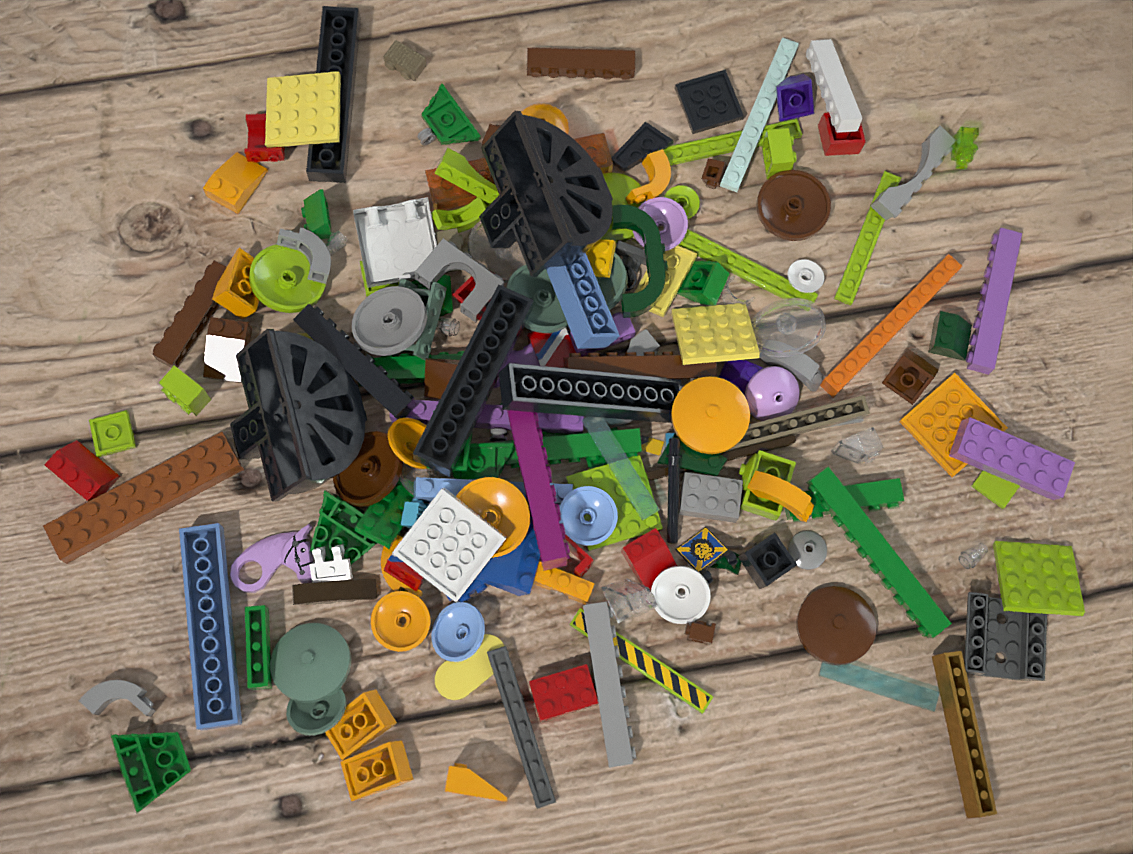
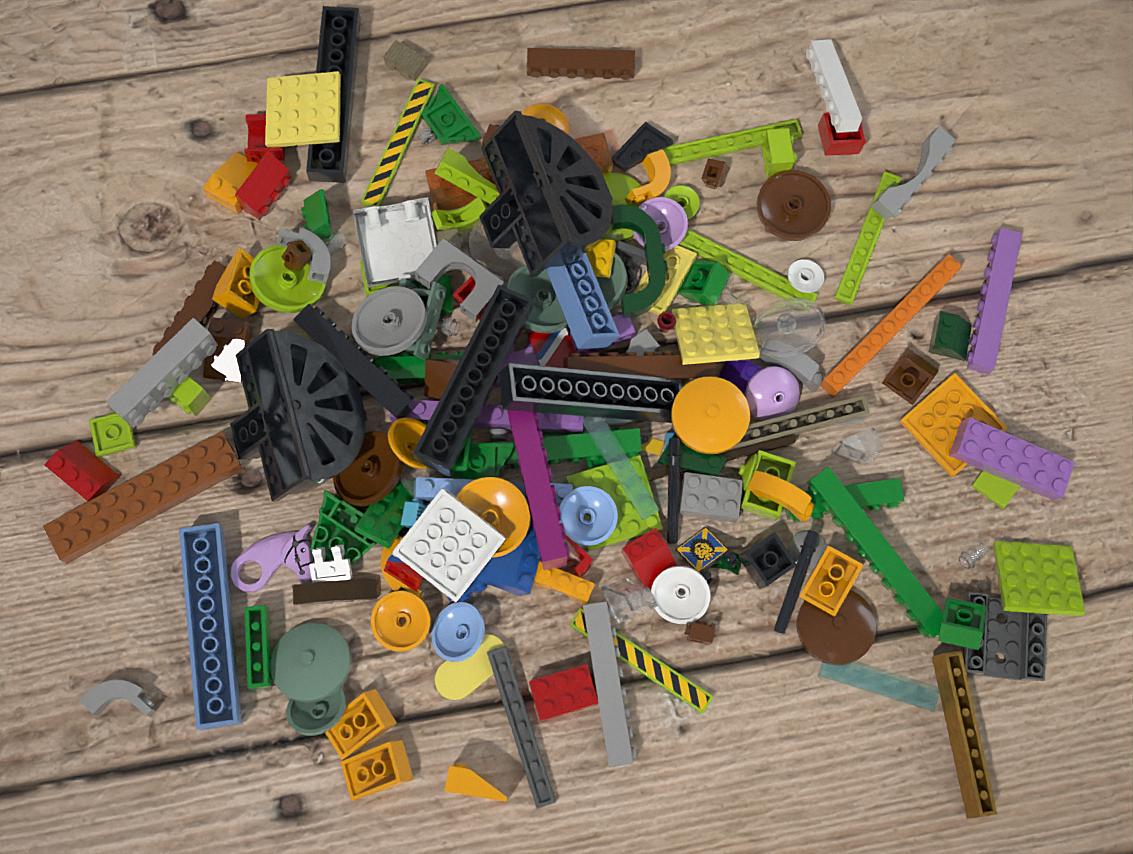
green wedge [111,732,191,813] -> none
black plate [674,69,744,134] -> none
light aqua plate [720,37,799,192] -> none
dark purple slope [776,74,814,122] -> none
clear neon green hips [951,127,979,170] -> none
none -> light grey brick [106,318,218,428]
none -> red slope [235,151,292,220]
none -> reddish brown brick [282,240,312,271]
none -> tile [361,78,435,207]
none -> dark red cone [657,312,676,333]
none -> black axle [774,530,819,634]
none -> light orange slope [799,545,864,617]
none -> green slope [938,597,987,650]

